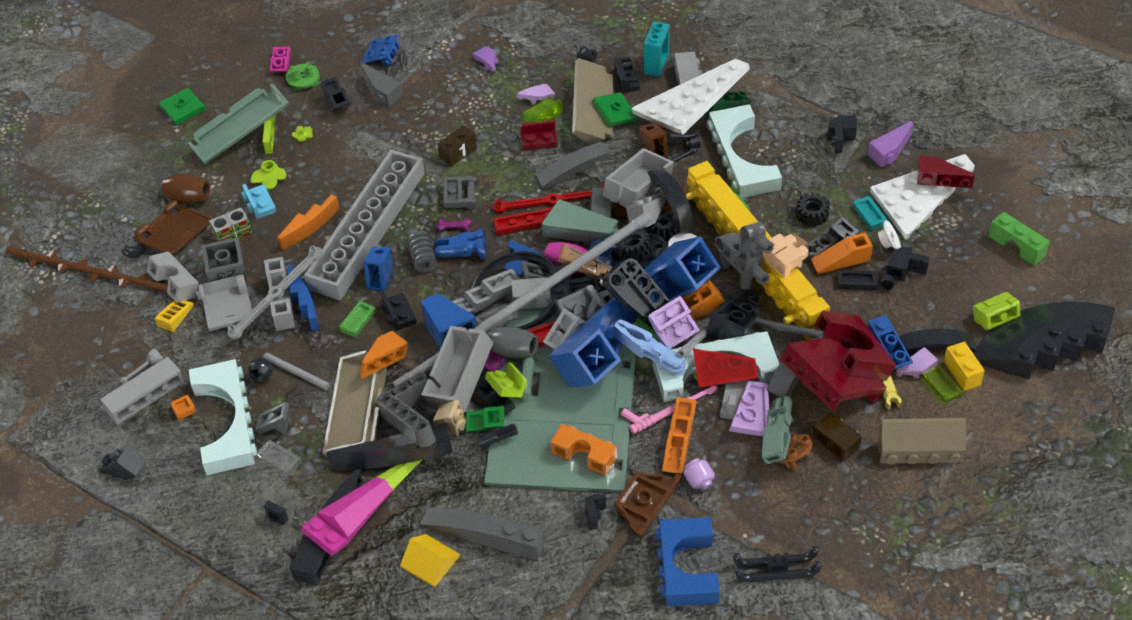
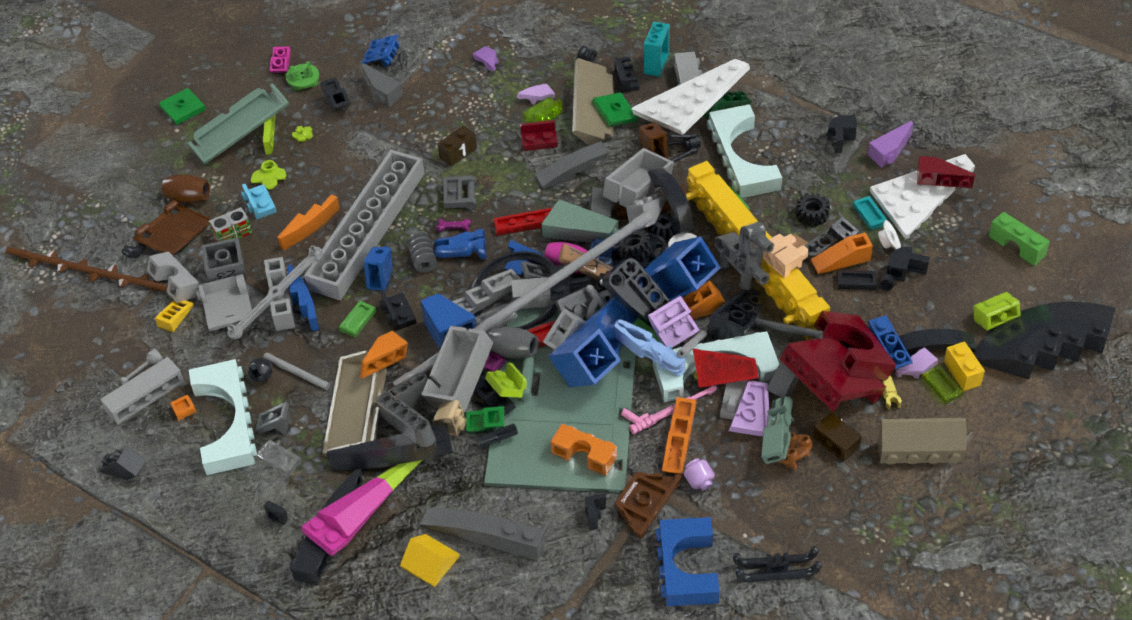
red piece [493,185,604,214] -> none

